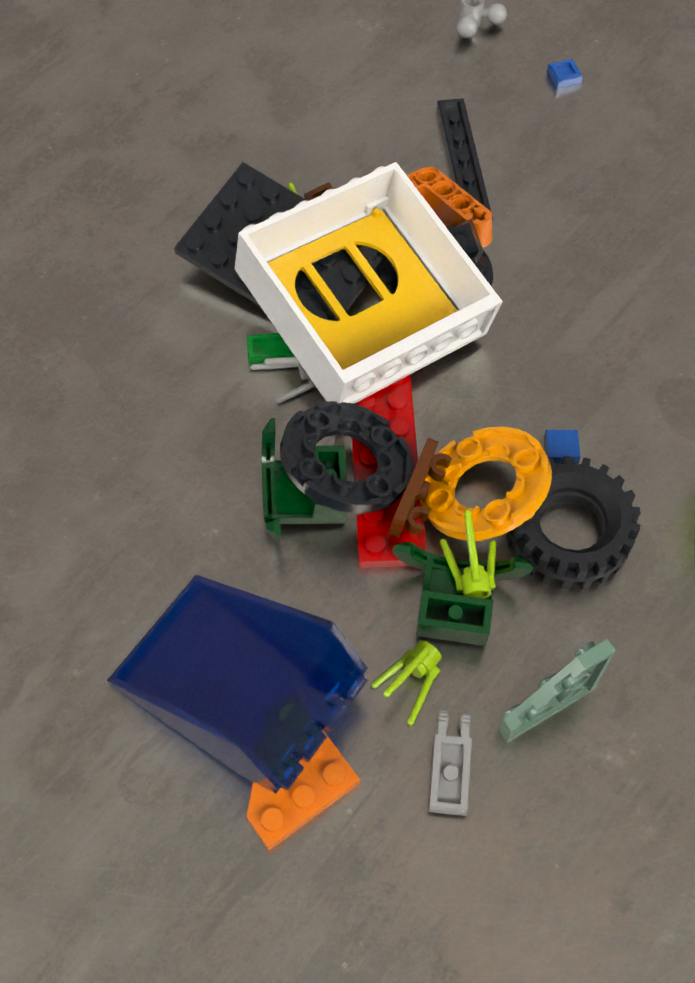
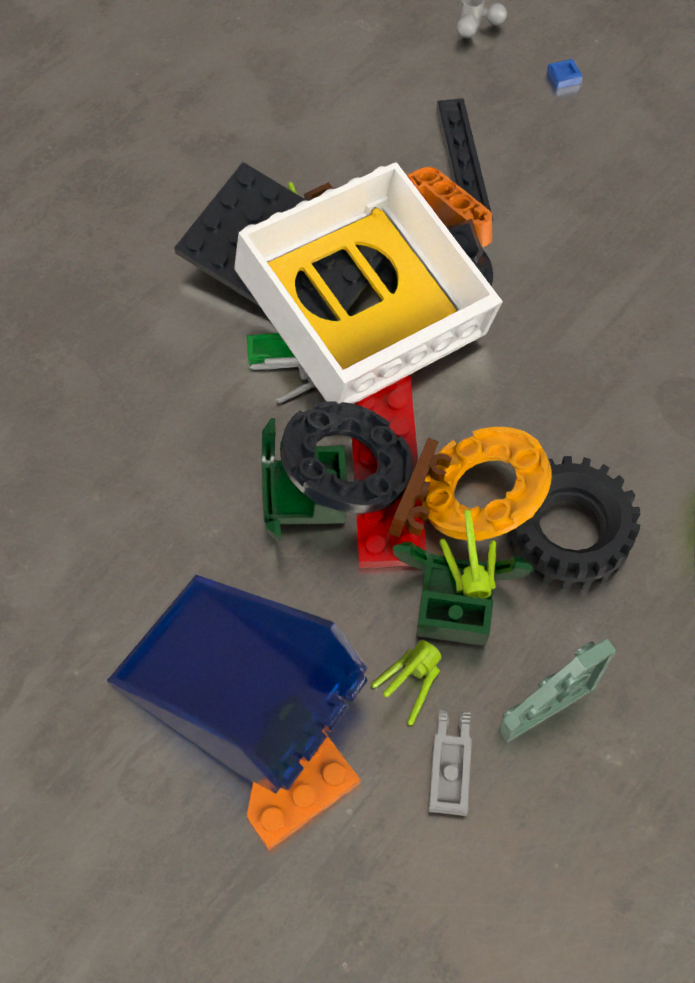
blue tile [544,430,581,463] -> none

